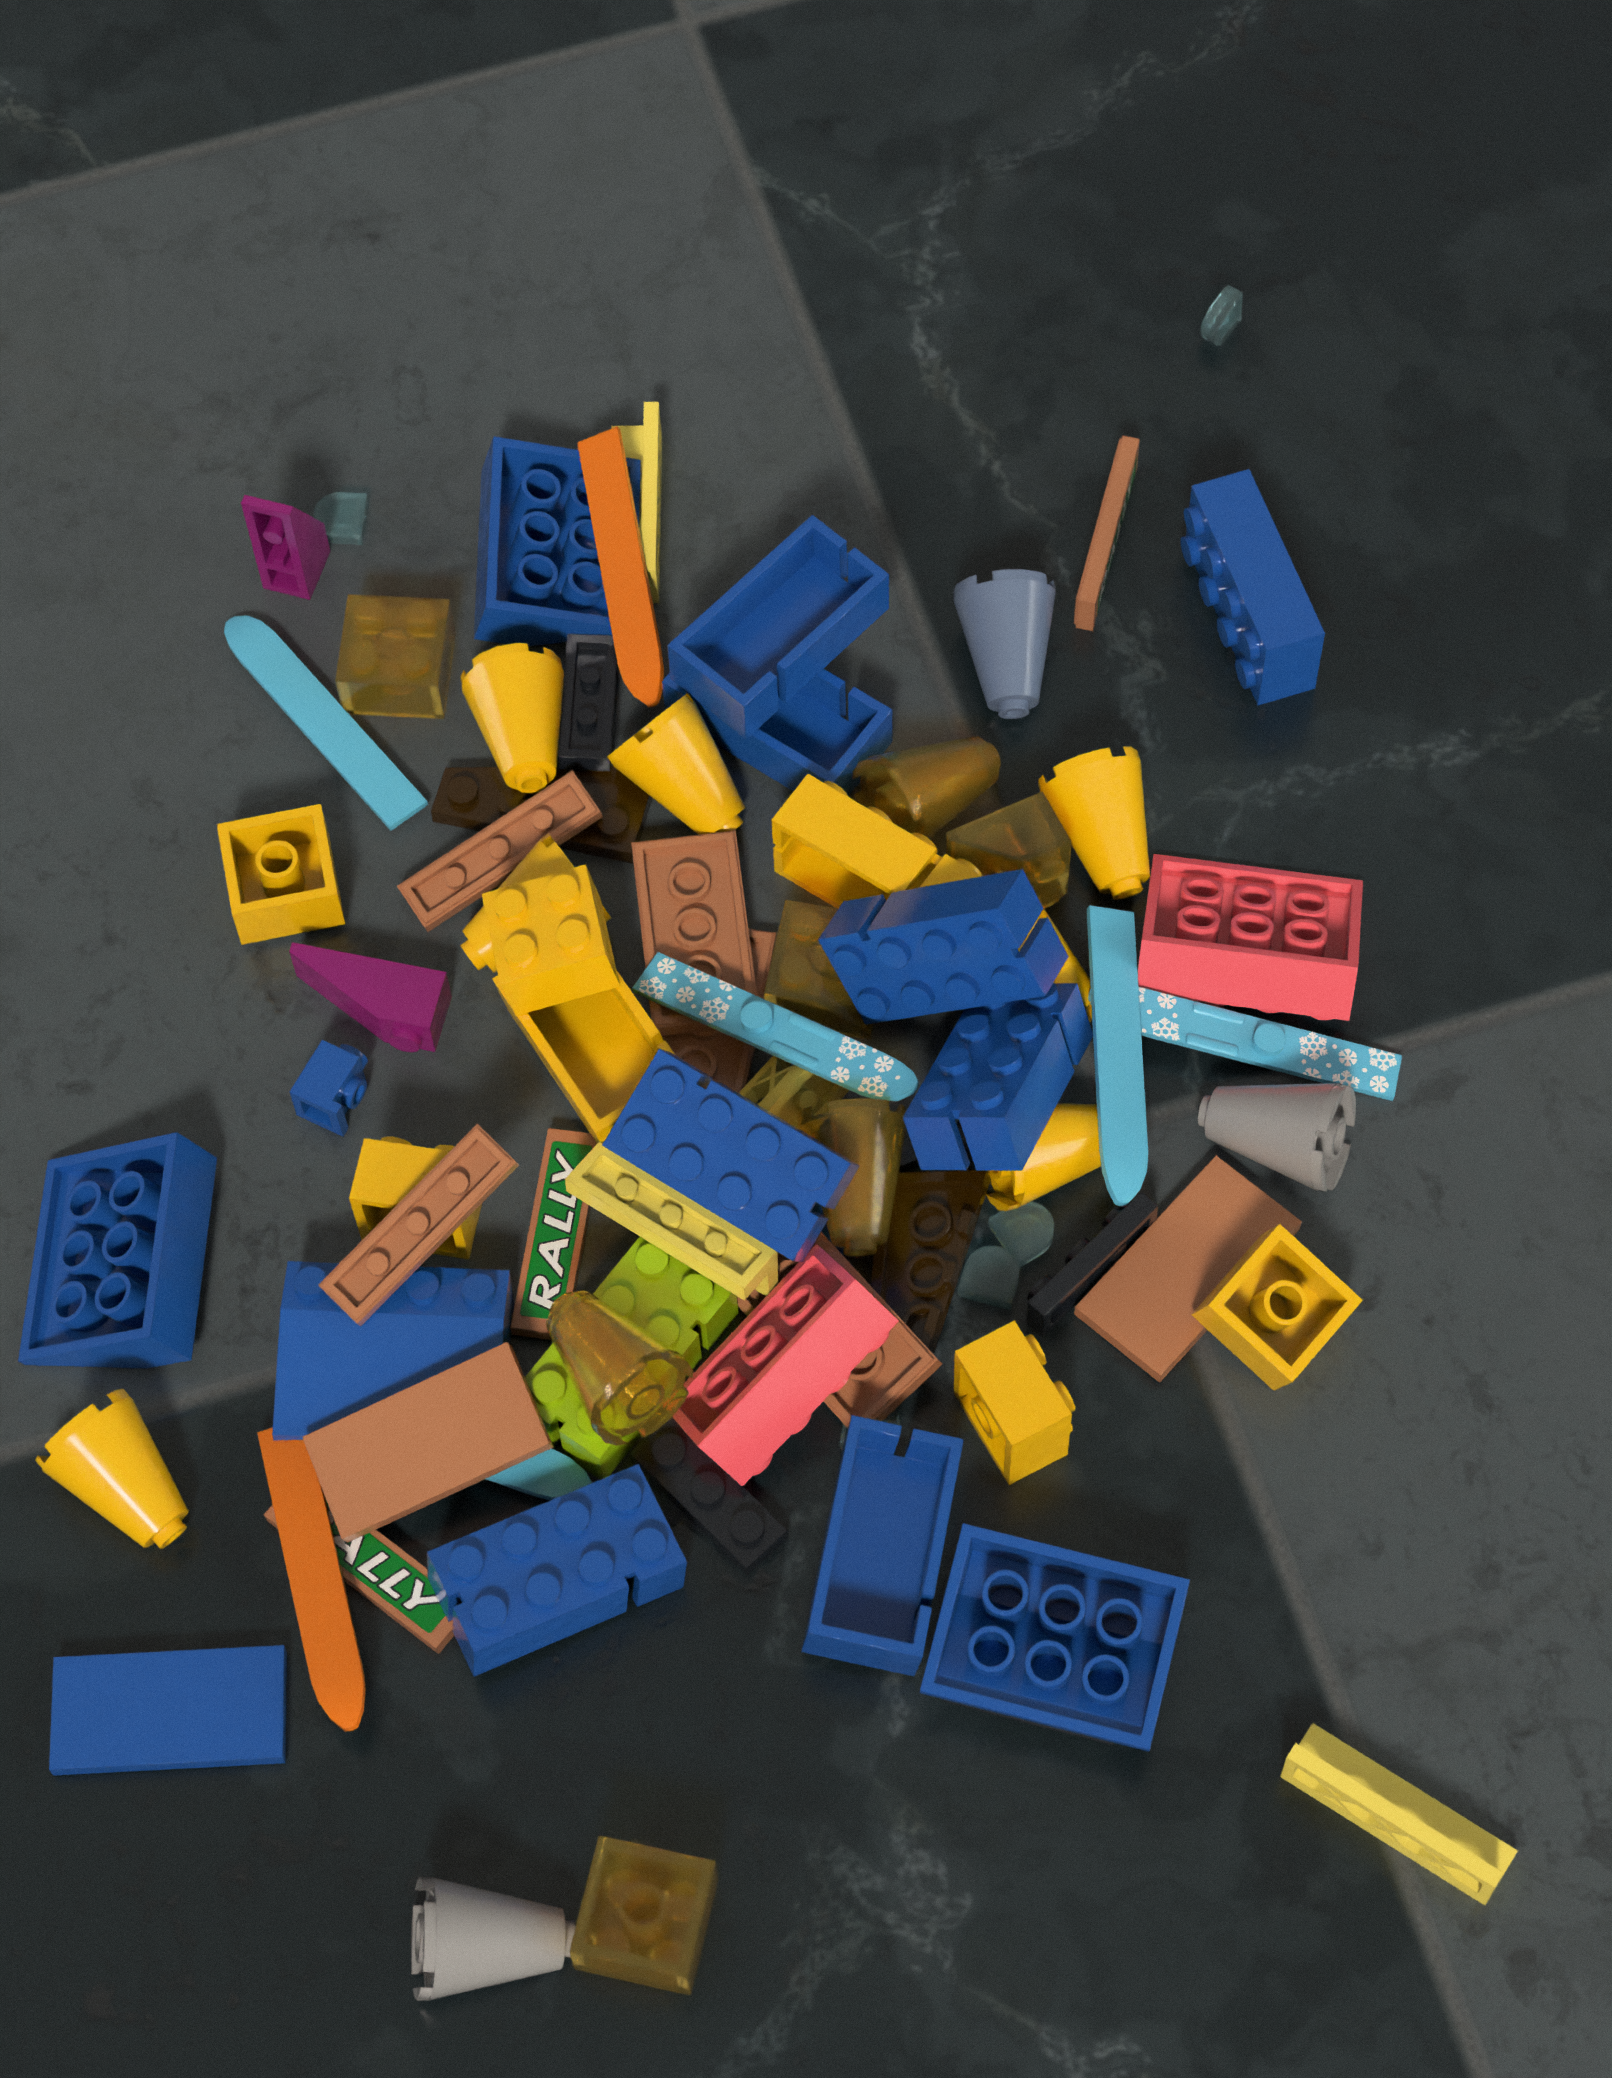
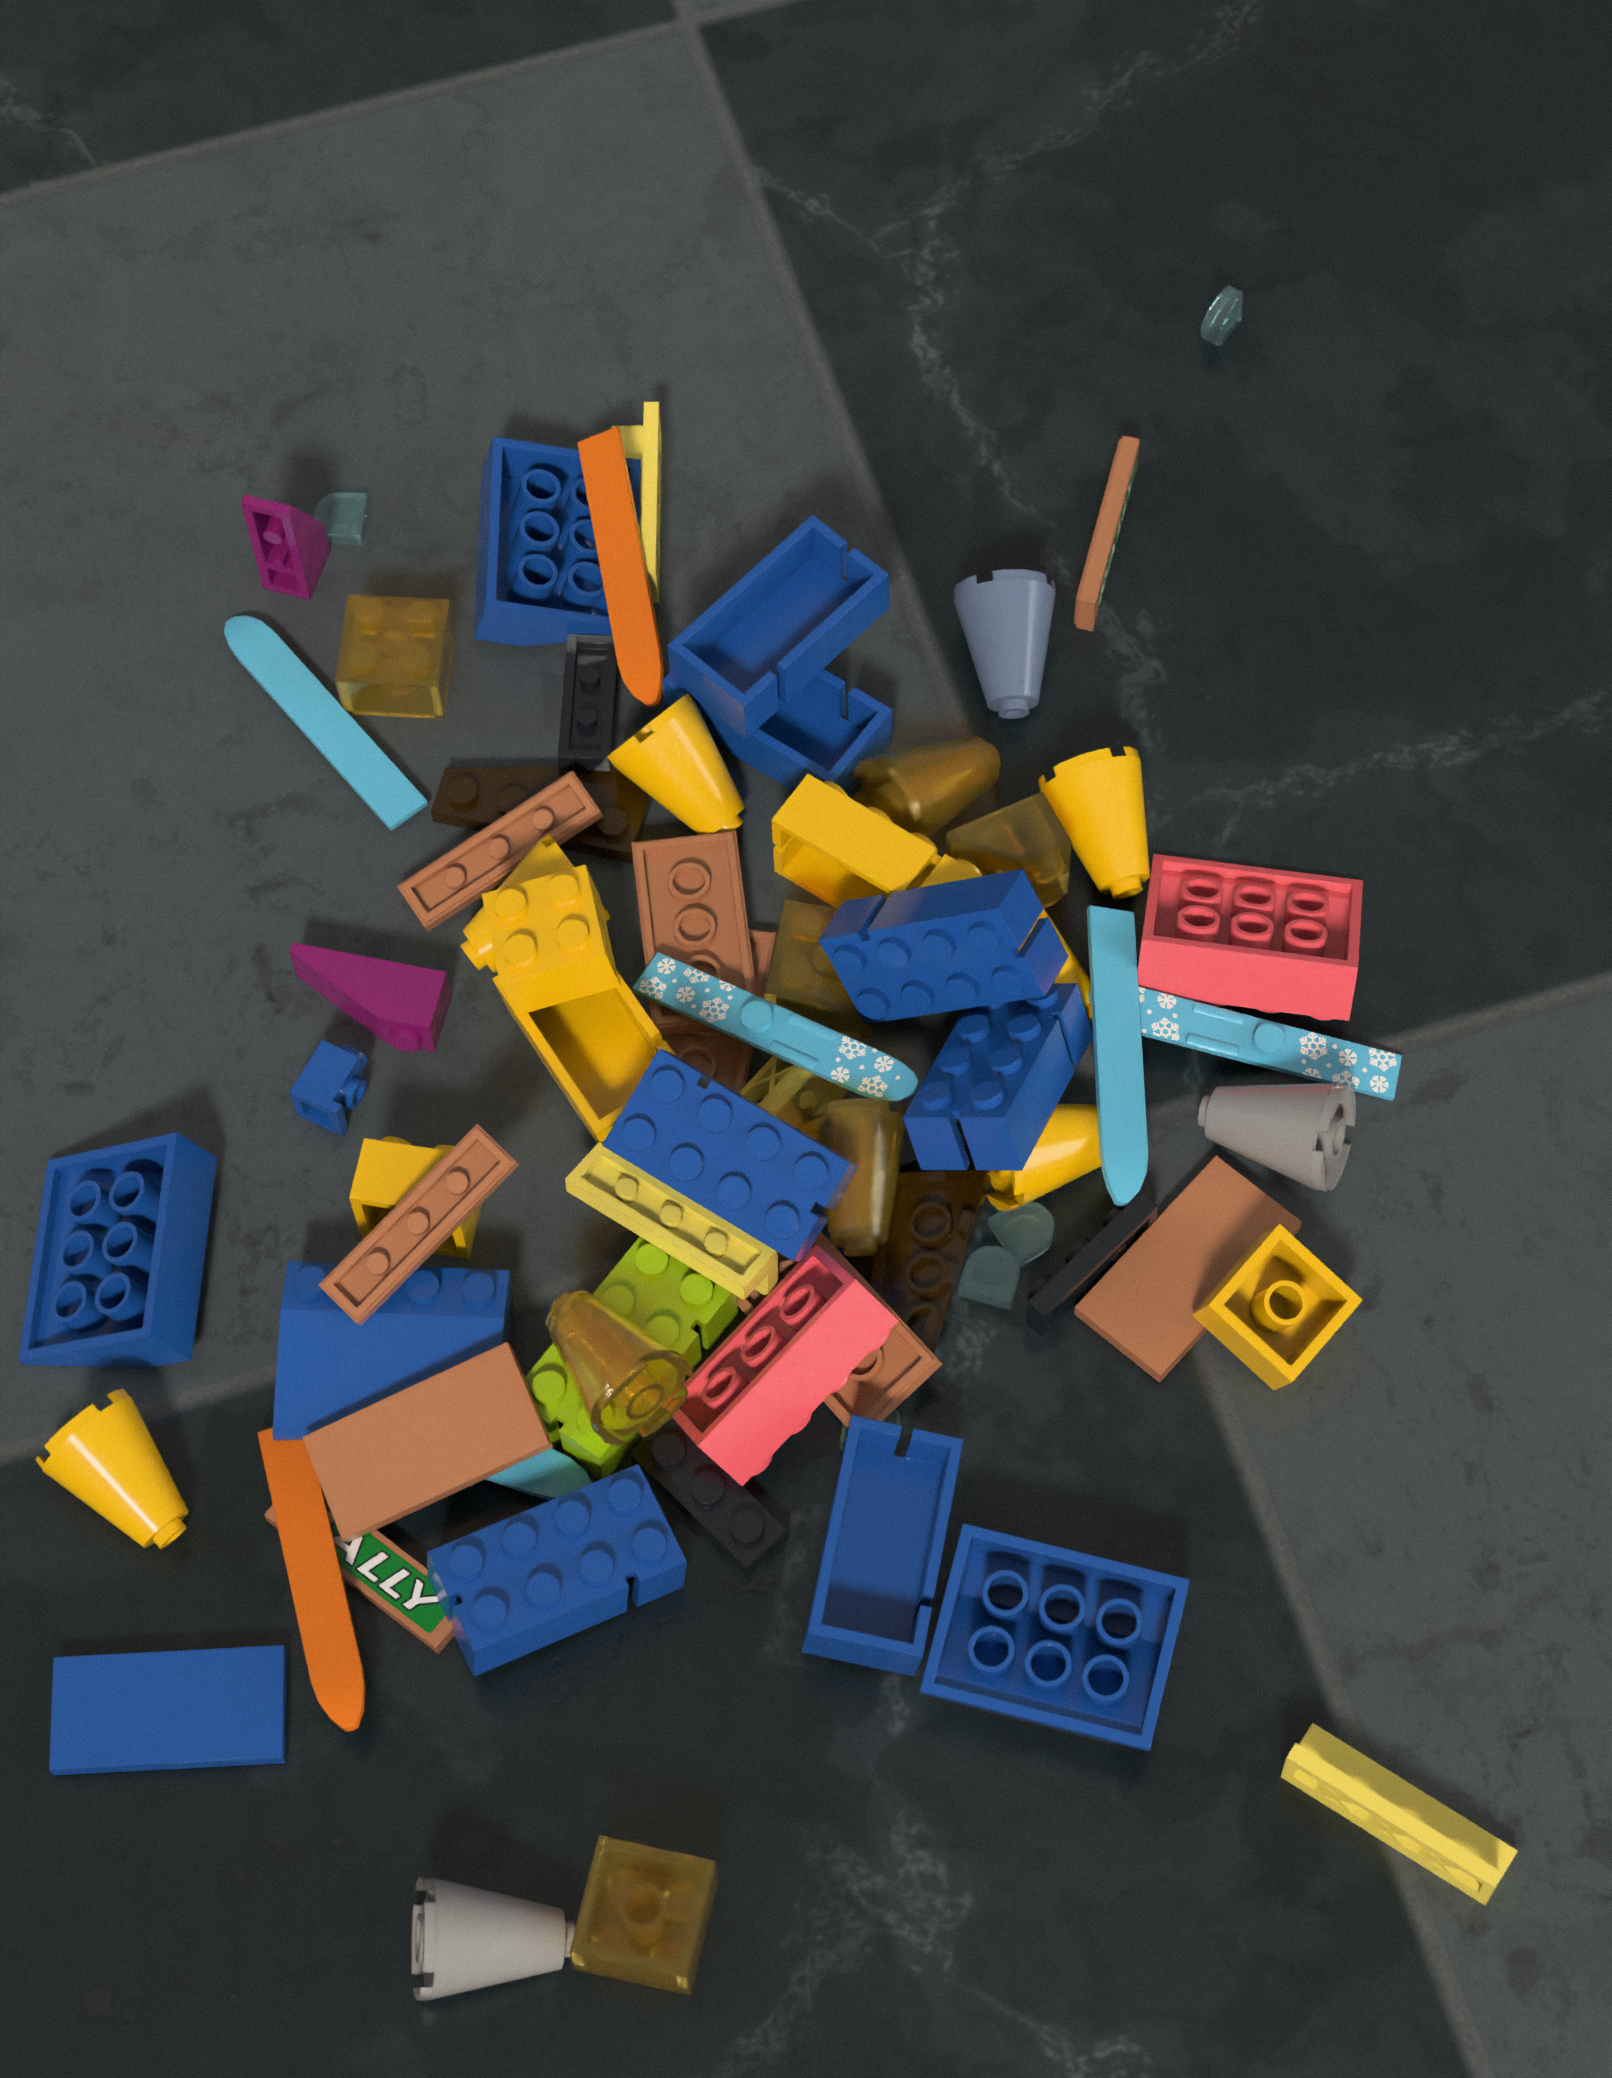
yellow brick [217,804,345,945] -> none
yellow cone [461,643,564,793] -> none
tile [510,1128,597,1340] -> none
yellow brick [953,1320,1075,1485] -> none
blue piece [1181,469,1325,705] -> none

